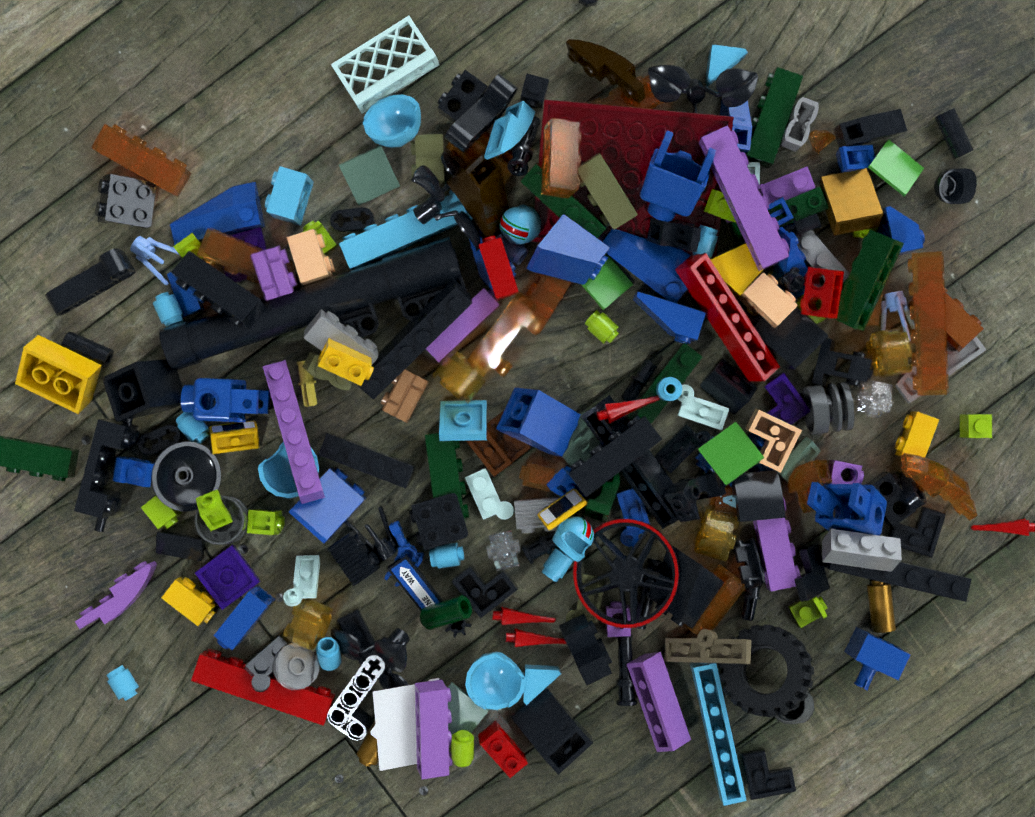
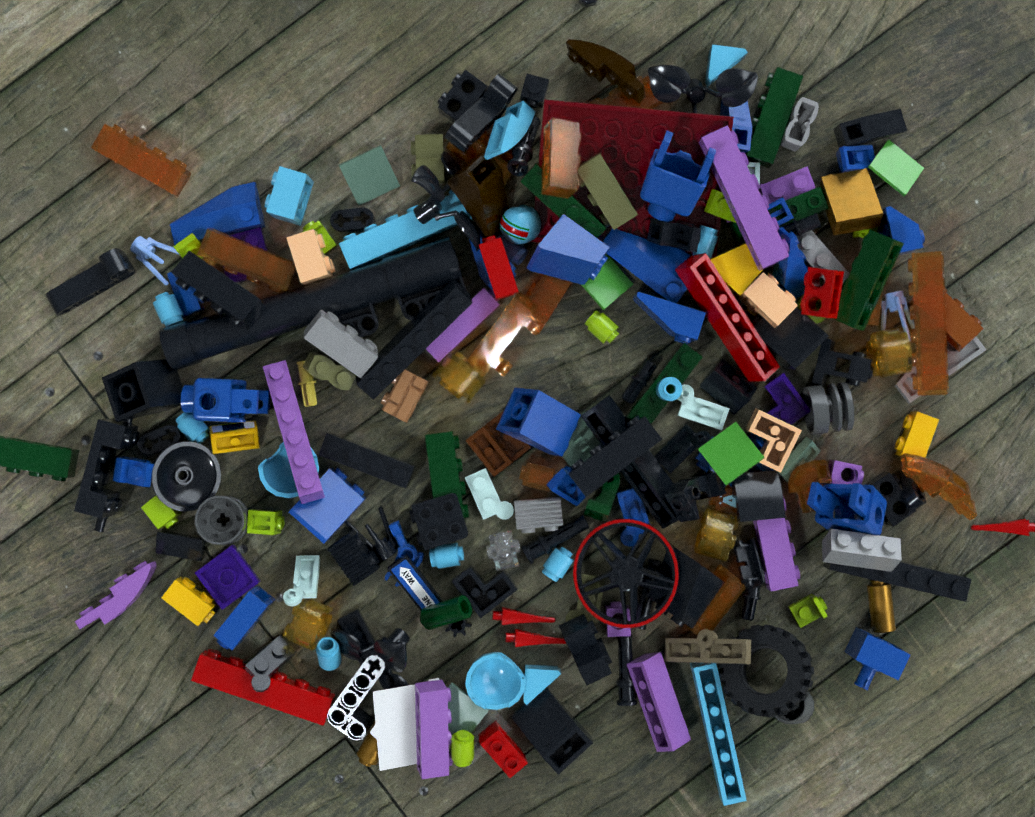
yellow brick [15,335,102,414] -> none
black axle [61,332,114,368] -> none
bracket [95,174,156,228] -> none
medium azure brick [106,665,139,701] -> none
lime bracket [196,490,233,531] -> none
medium lavender brick [250,245,297,301] -> none
light grey tile [273,643,319,690] -> none
yellow brick [318,338,374,386] -> none
light aqua fence [331,16,440,114] -> none
medium azure cylinder [363,94,421,148] -> none
medium azure tile [439,400,487,441] -> none
slope [538,489,587,530] -> none
medium azure helmet [552,516,594,562] -> none
red piece [597,396,660,424] -> none
black tile [741,749,796,800] -> none
black plate [779,267,805,293] -> none
black tile [795,544,830,602] -> none
clear orange tile [808,130,836,153] -> none
clear brick [857,381,893,418] -> none
black tile [888,506,946,558] -> none
black cap [933,168,977,204] -> none
black axle [935,108,974,159] -> none
lime brick [960,414,992,438] -> none

